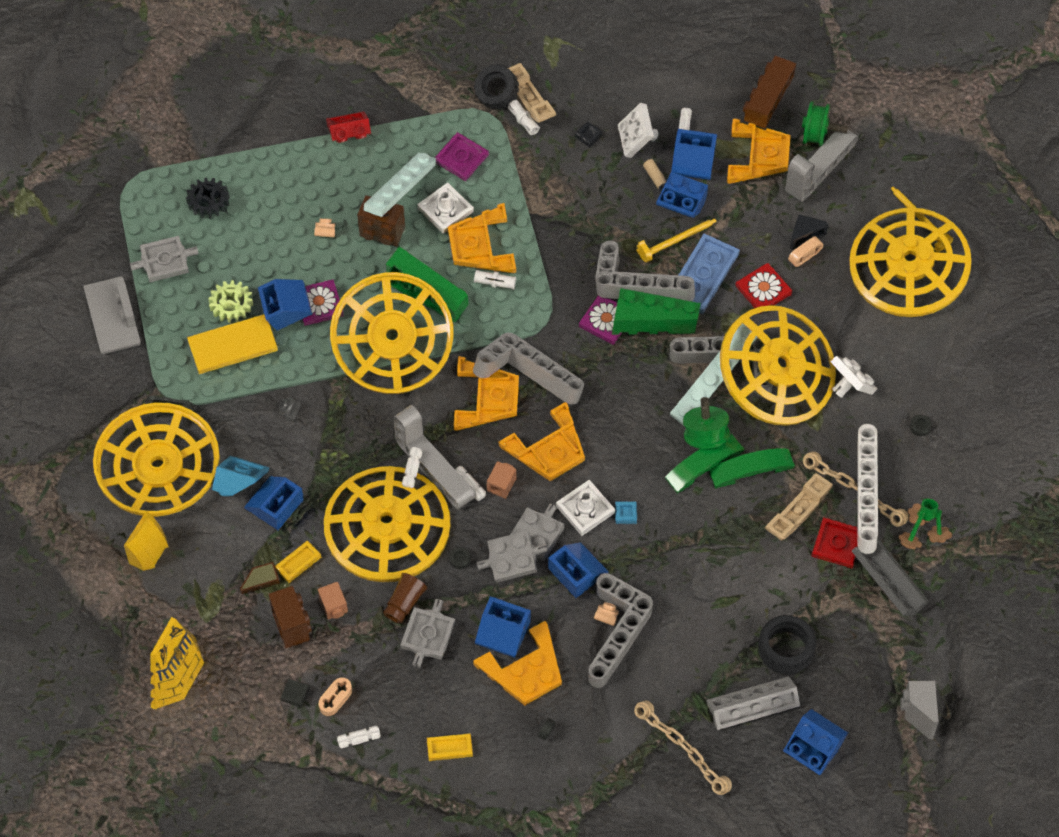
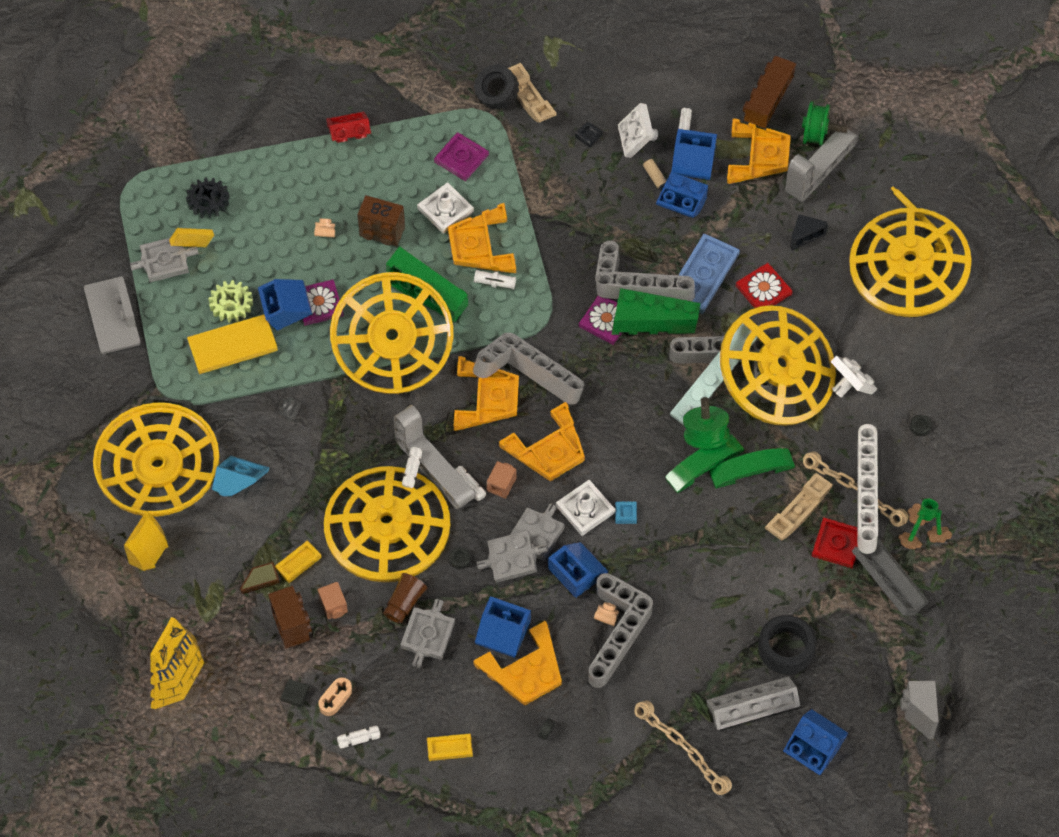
blue slope [244,476,304,530] -> none
light aqua plate [364,152,436,217] -> none
white pin [508,100,540,136] -> none
yellow piece [636,218,716,263] -> none
light nougat beam [788,236,823,267] -> none
none -> yellow tile [169,228,214,247]

